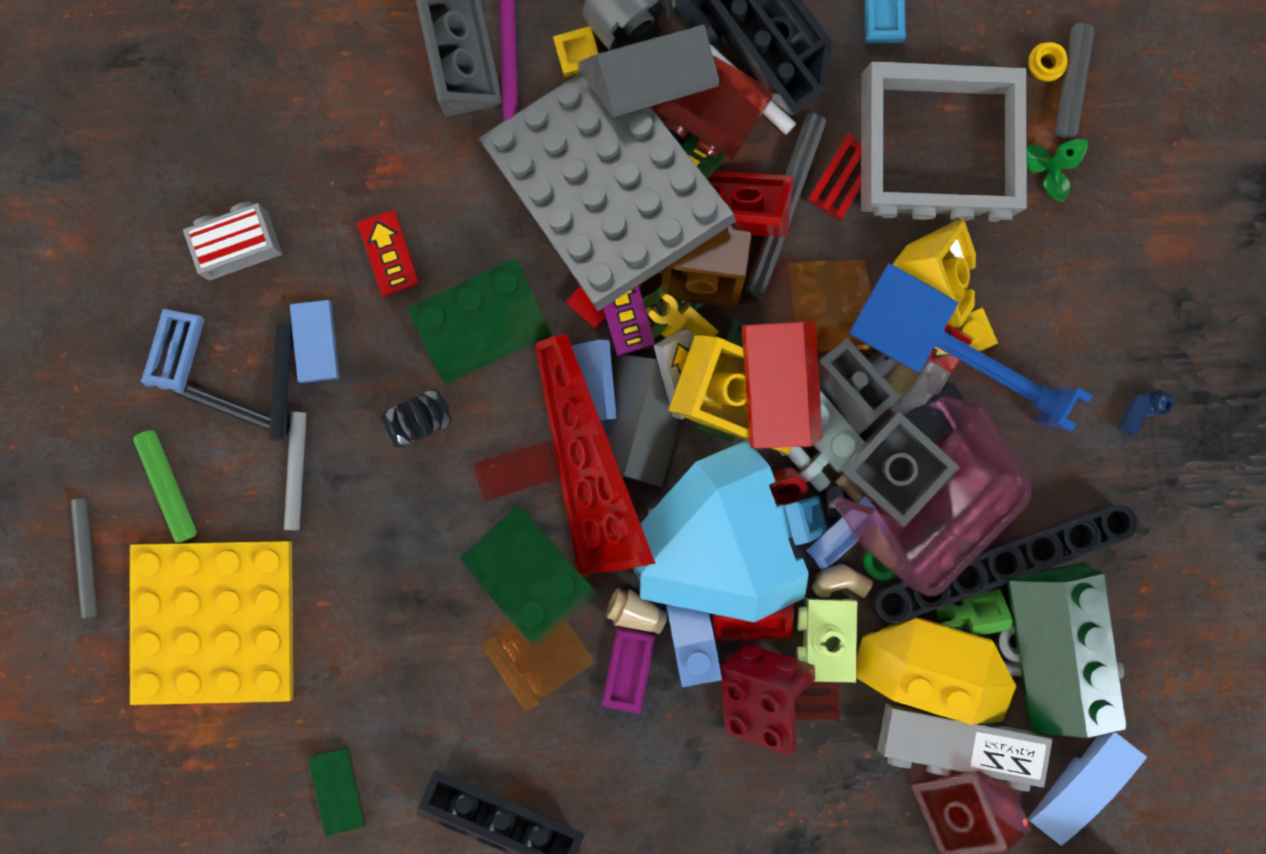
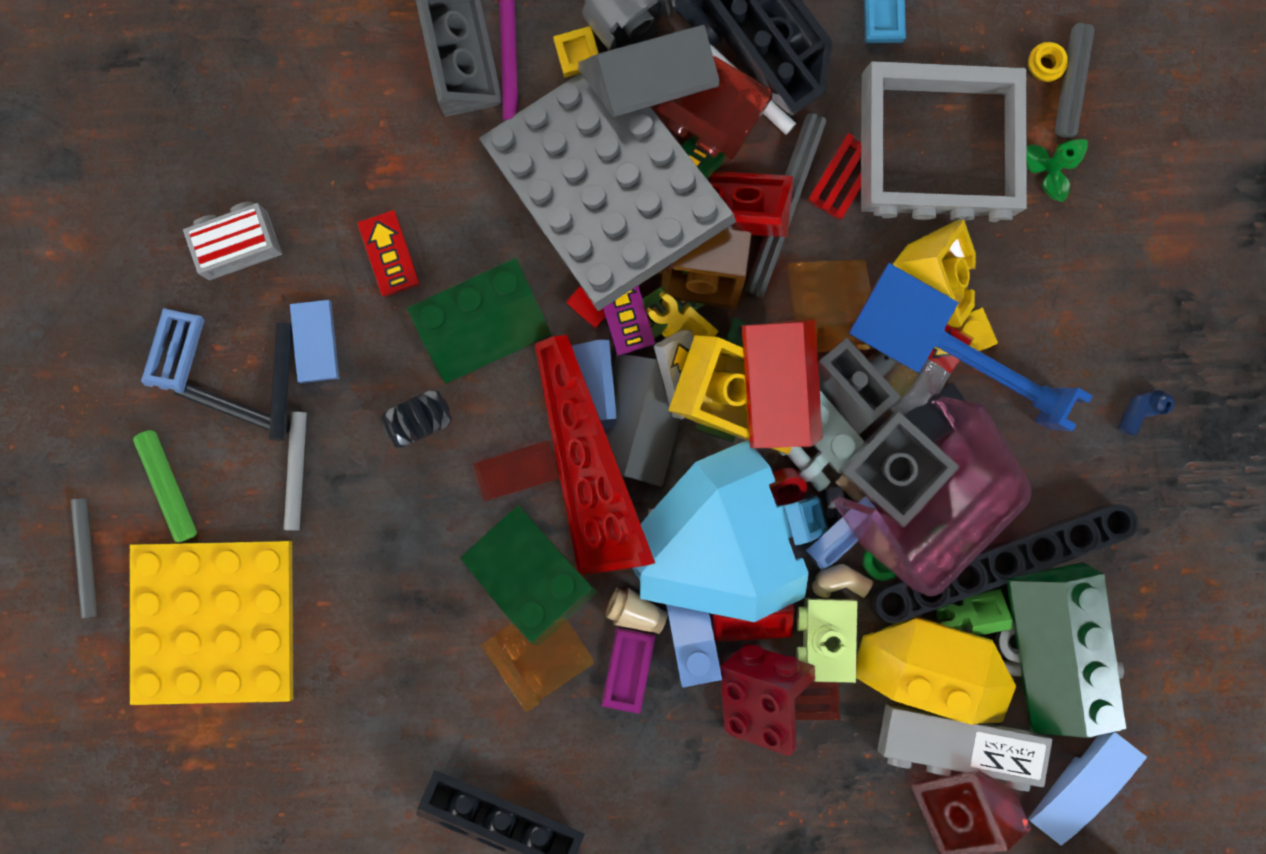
dark green tile [307,746,366,836] -> none

